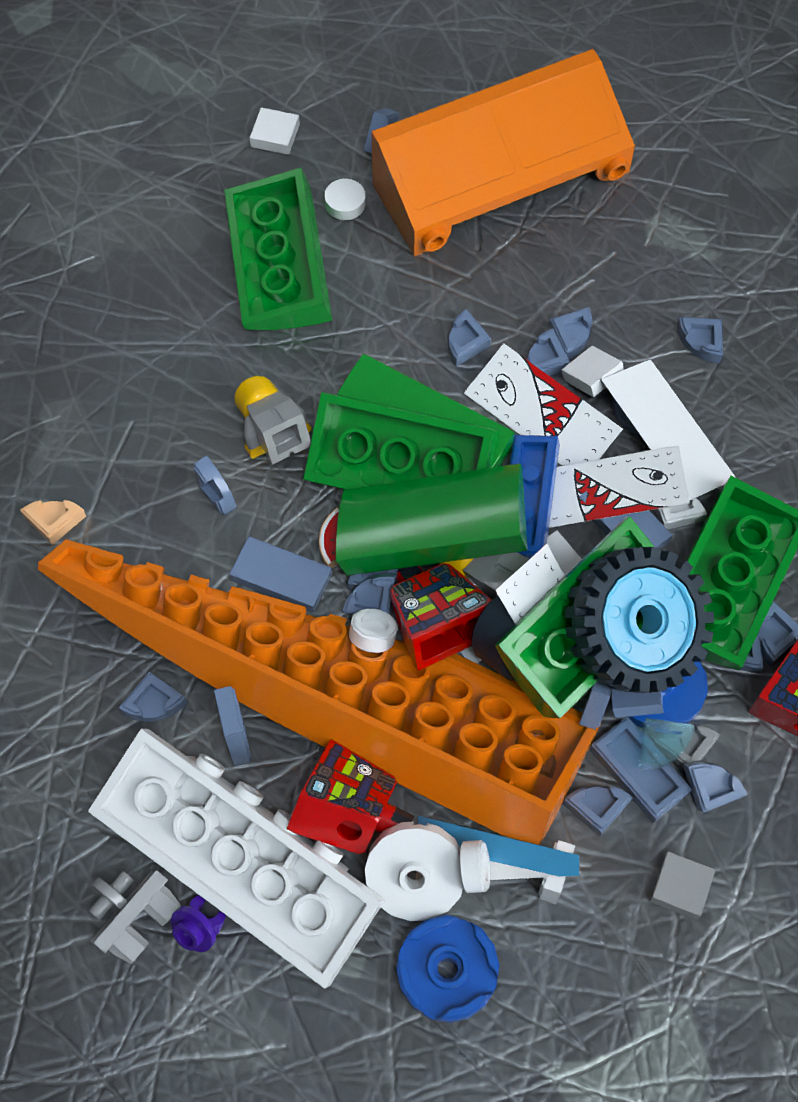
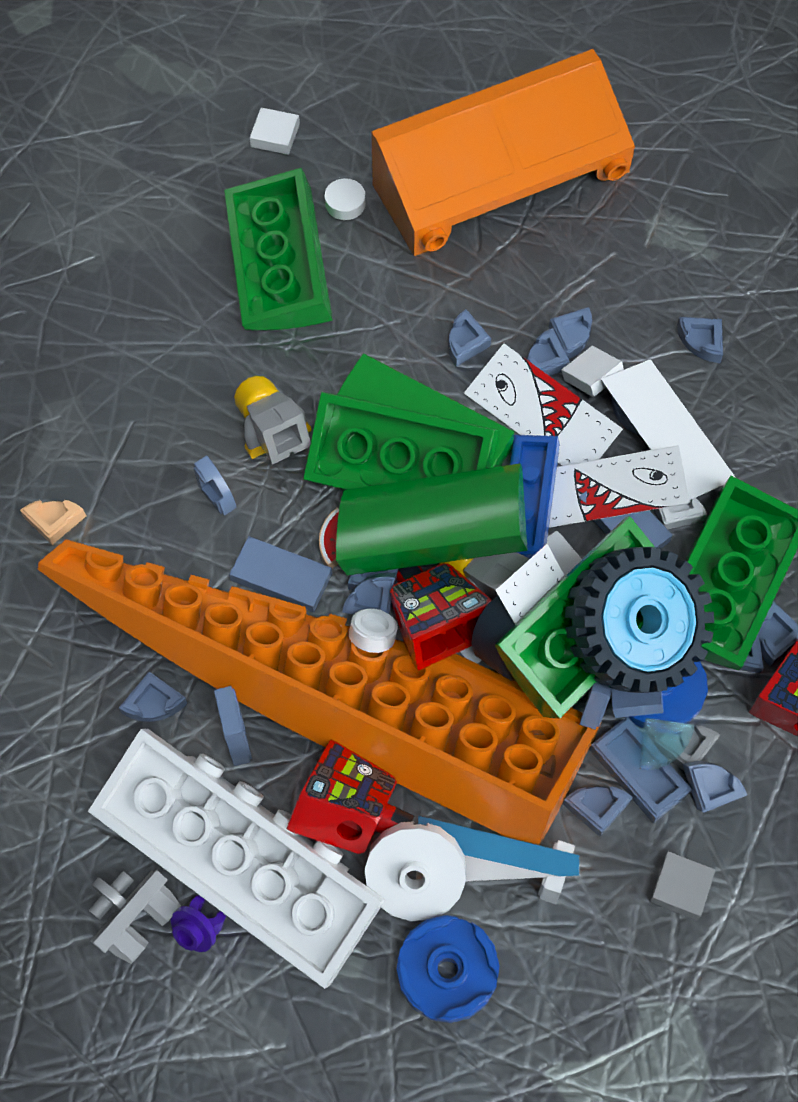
sand blue tile [363,108,400,154] -> none
white tile [460,840,490,893] -> none

